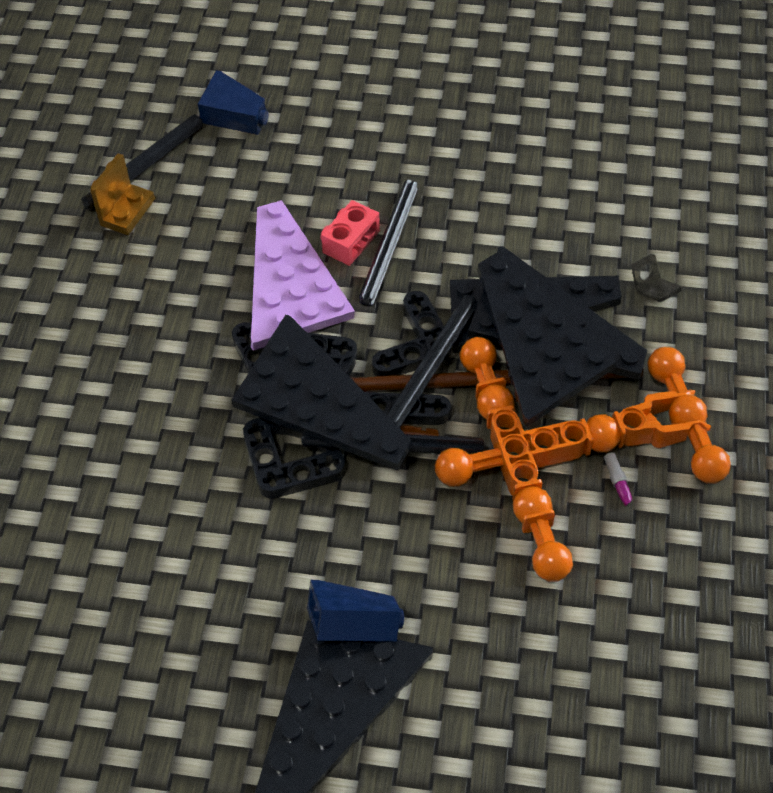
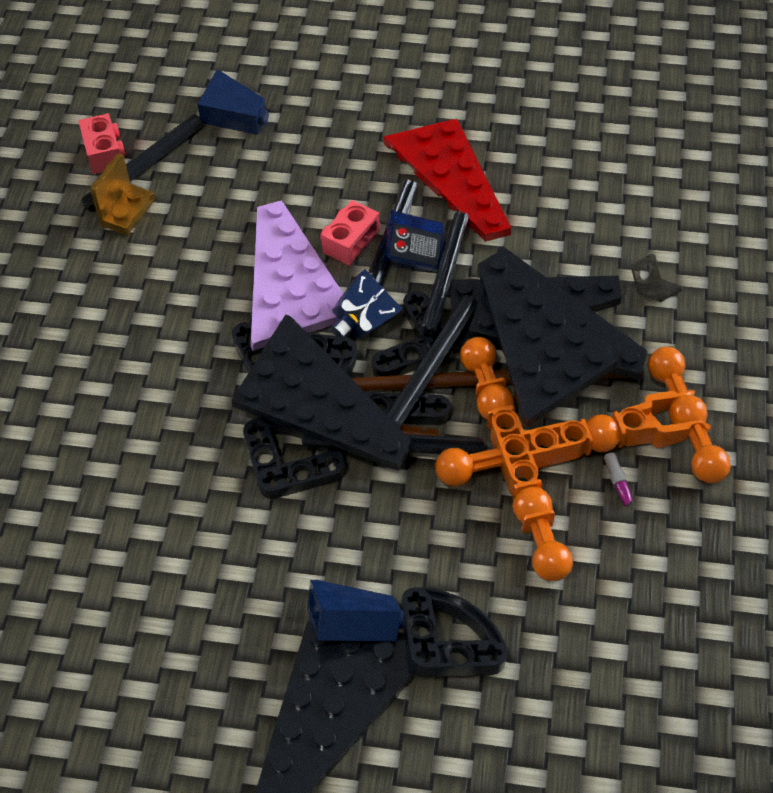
none -> coral brick [78,113,125,174]
none -> dark blue torso [331,269,403,339]
none -> red wing [383,118,511,242]
none -> slope [384,210,444,273]
none -> black beam [400,587,507,677]
none -> black axle [421,211,469,336]

